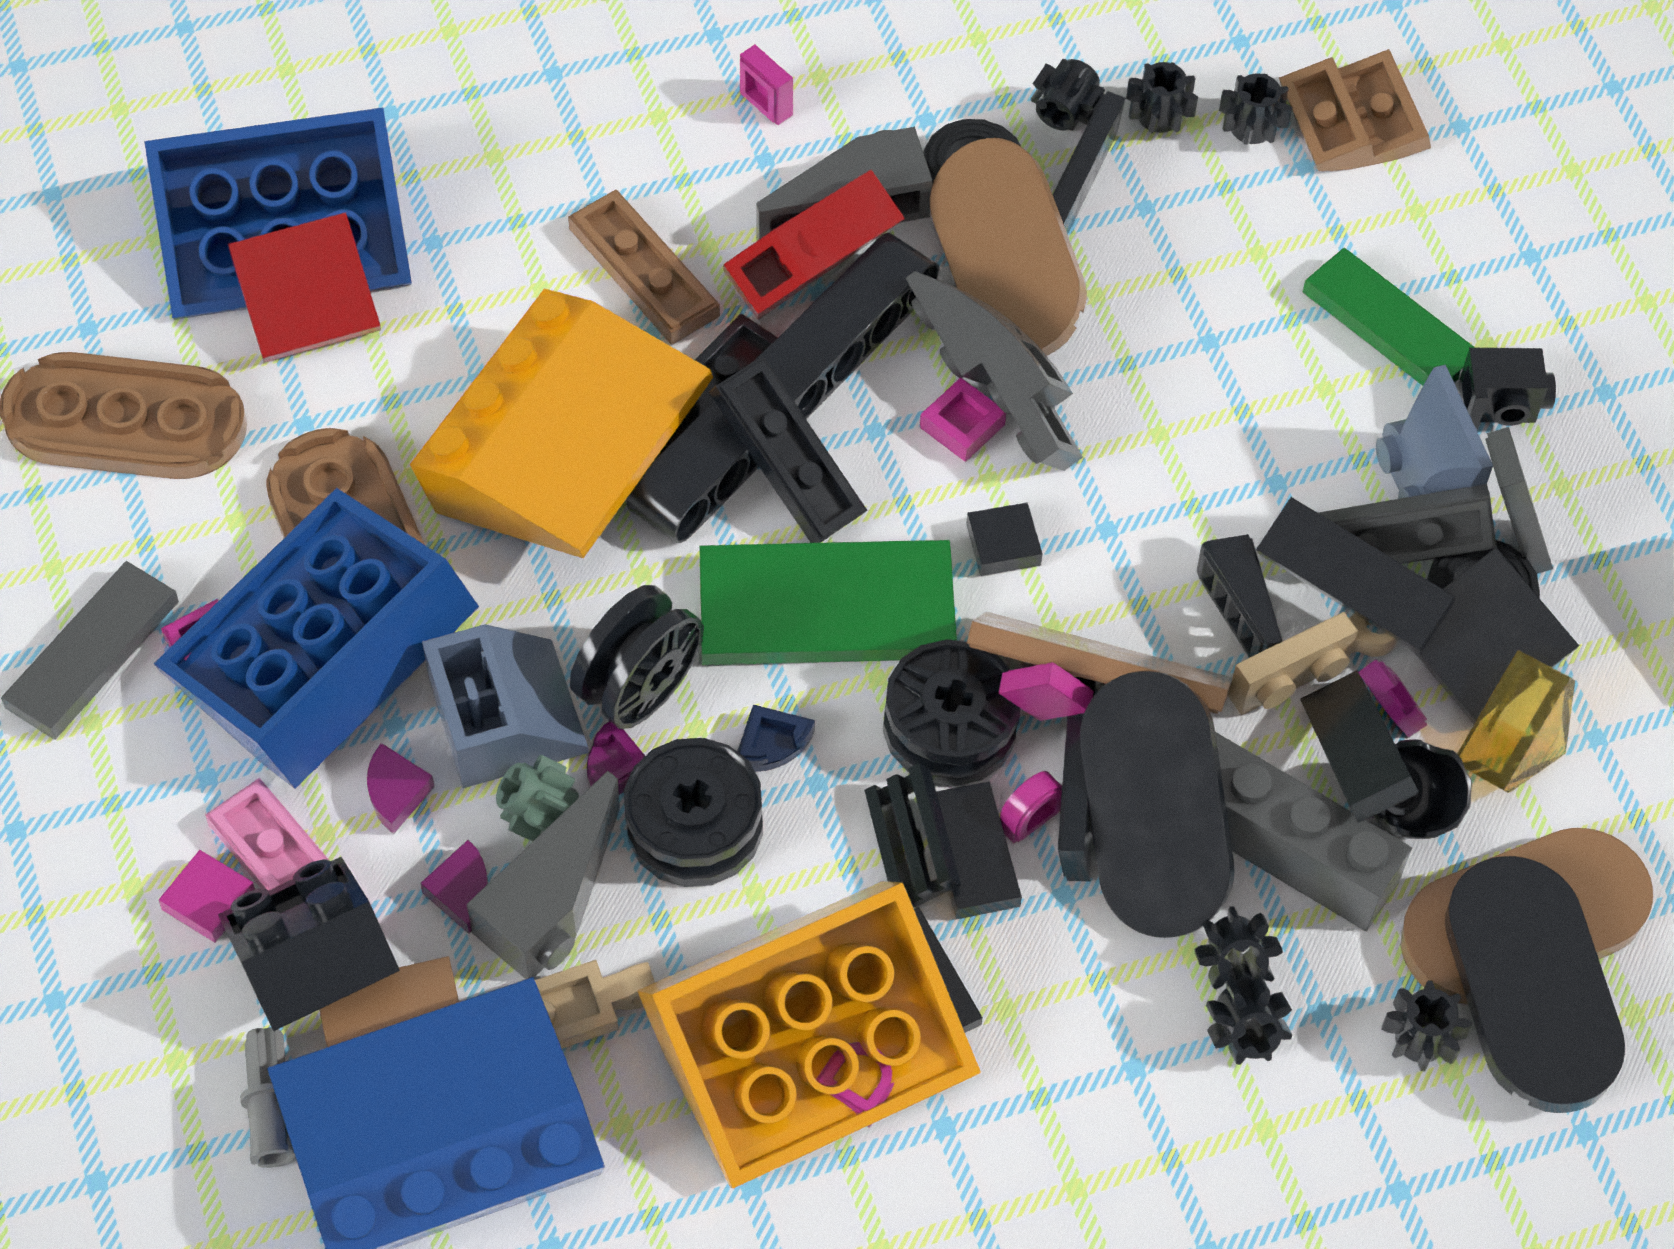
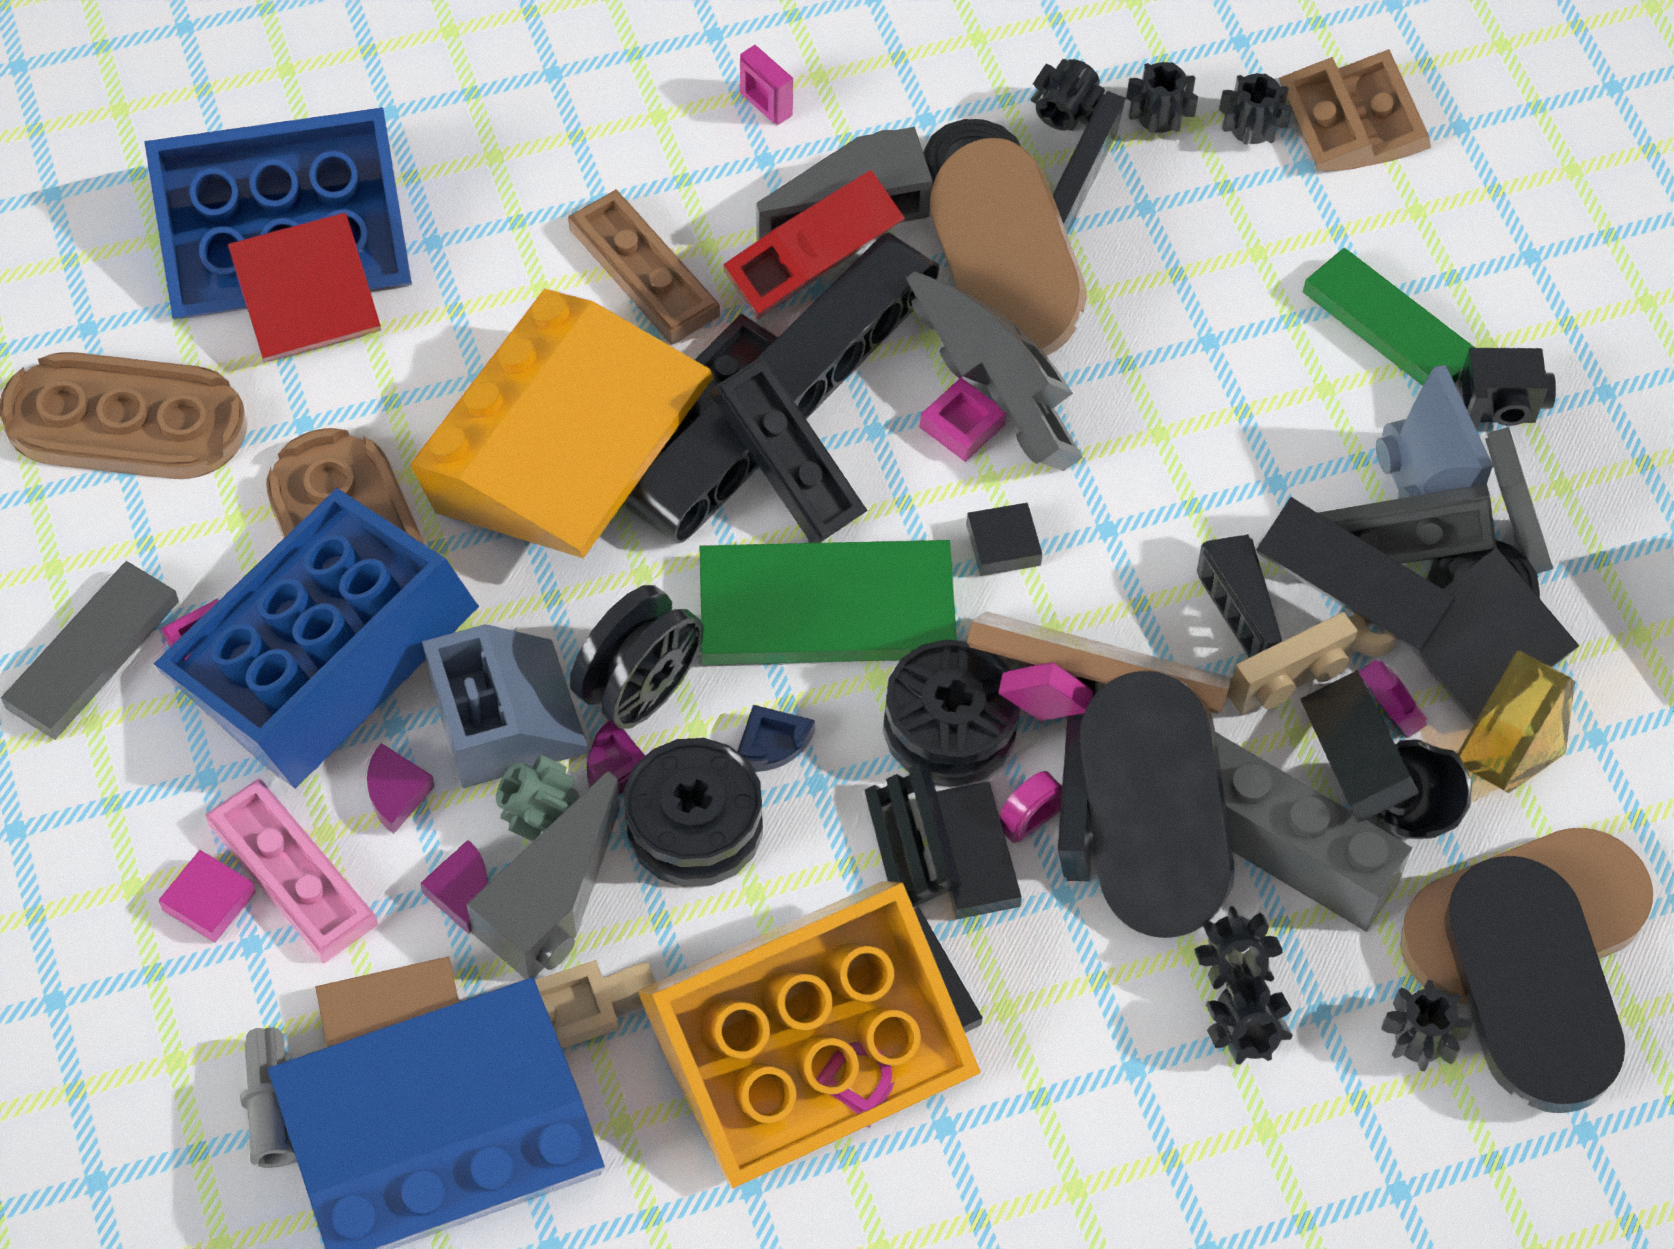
black slope [218,856,400,1032] -> none

